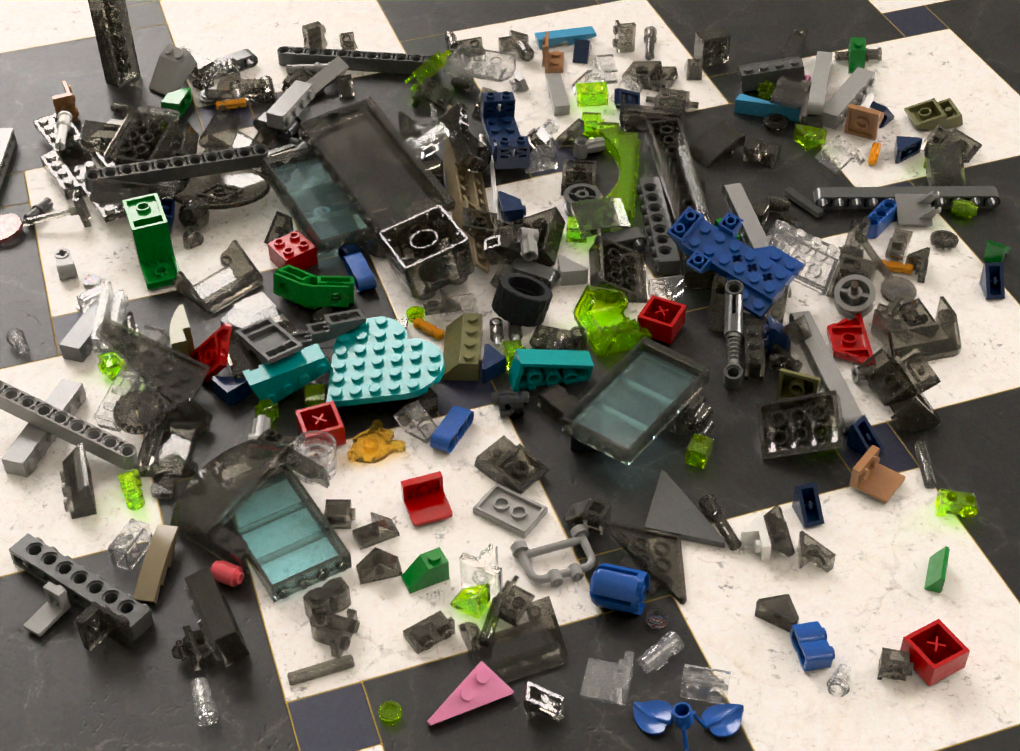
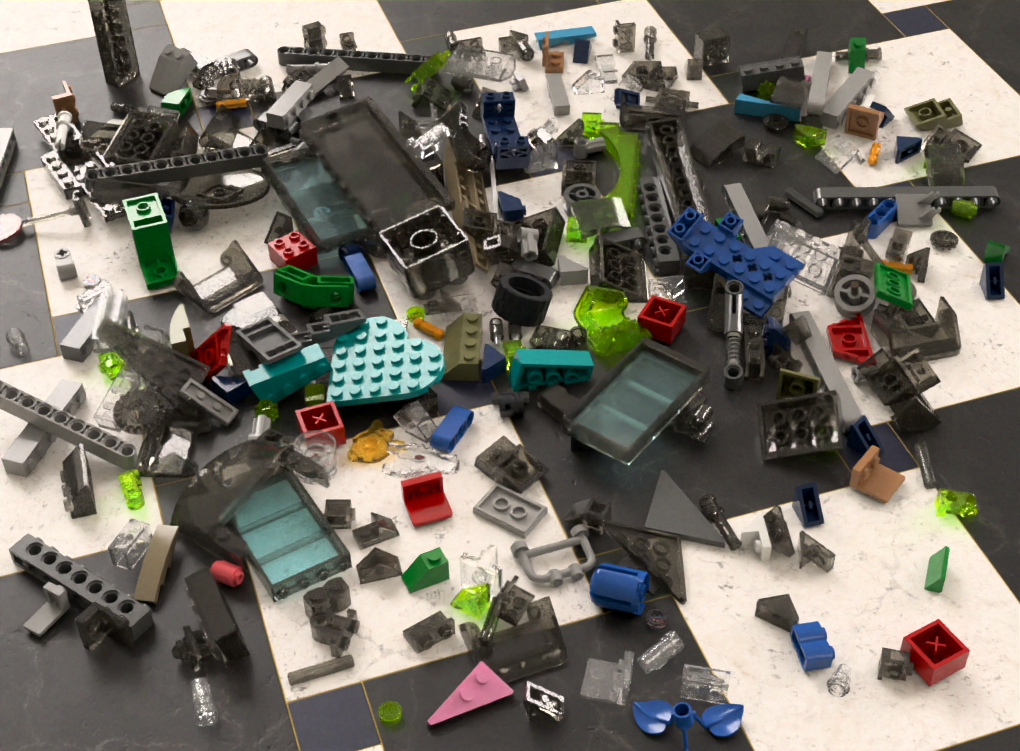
dark grey pin [23,197,53,224] -> none
clear smoke tile [150,476,176,499] -> none
clear smoke tile [183,229,204,250] -> none
clear neon green brick [575,82,608,107] -> none
clear neon green brick [685,433,714,469] -> none
none -> light grey tile [178,378,239,427]
none -> clear animal [381,442,460,478]
none -> green tile [873,262,913,310]

